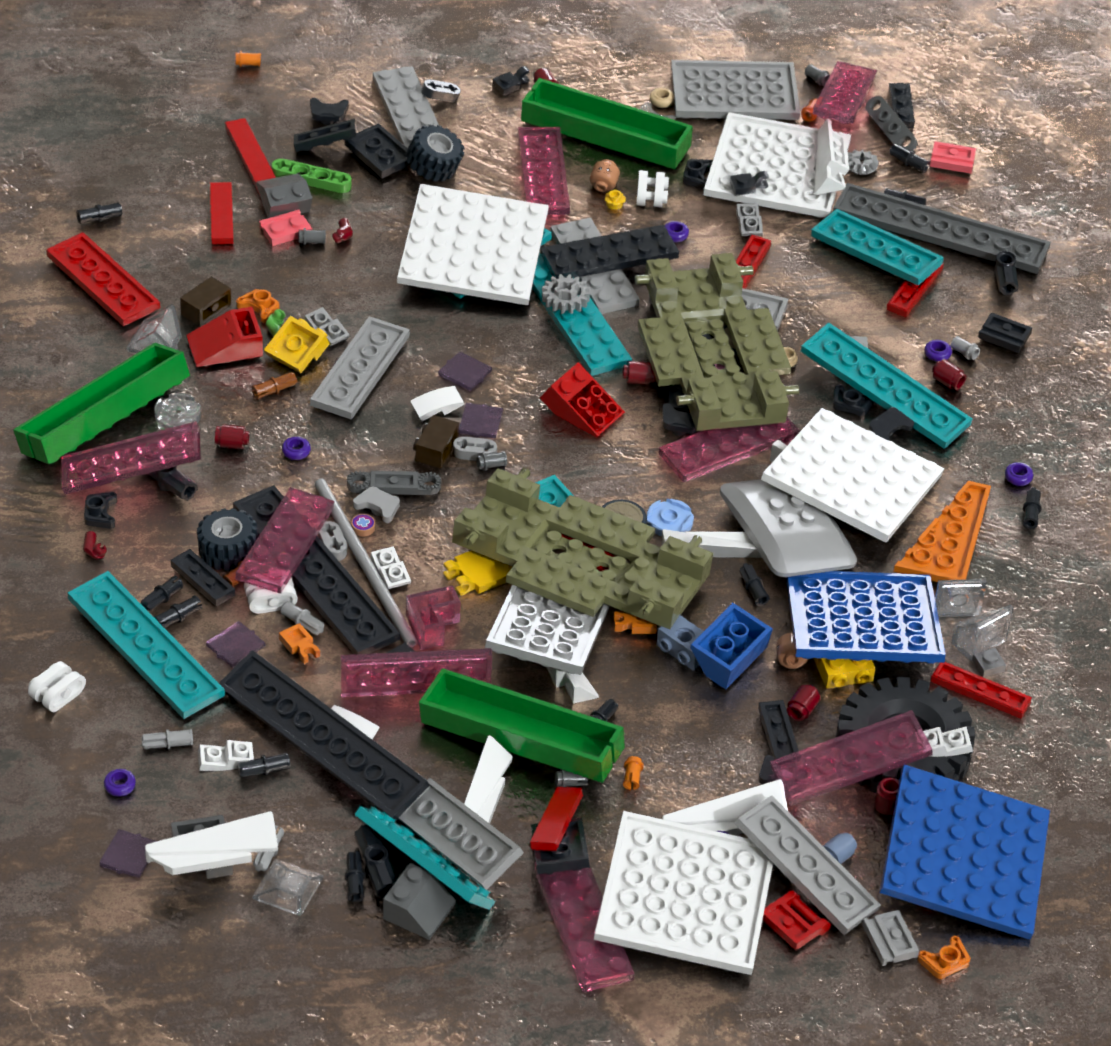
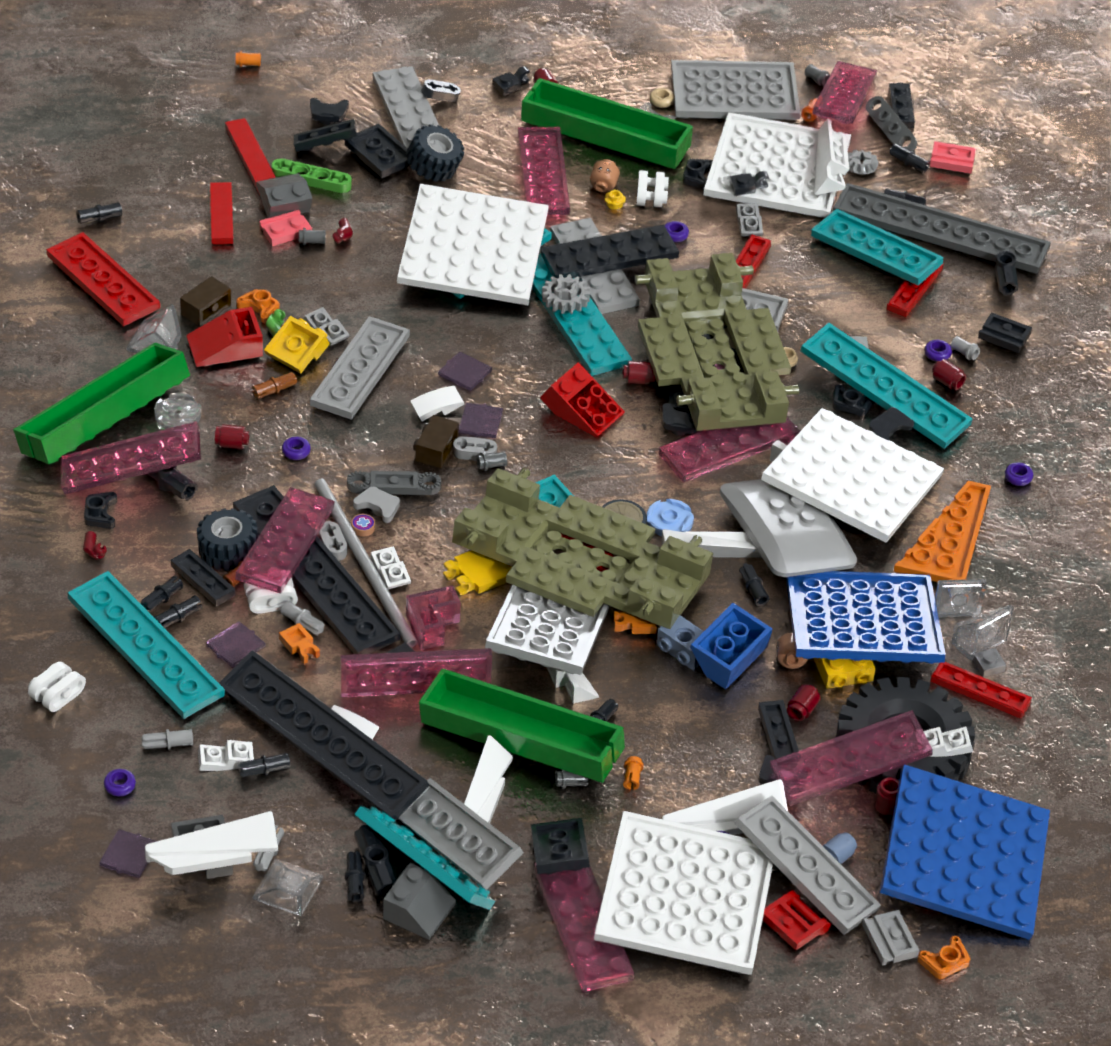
red tile [530,787,583,851] -> none
black axle [1023,487,1042,529] -> none

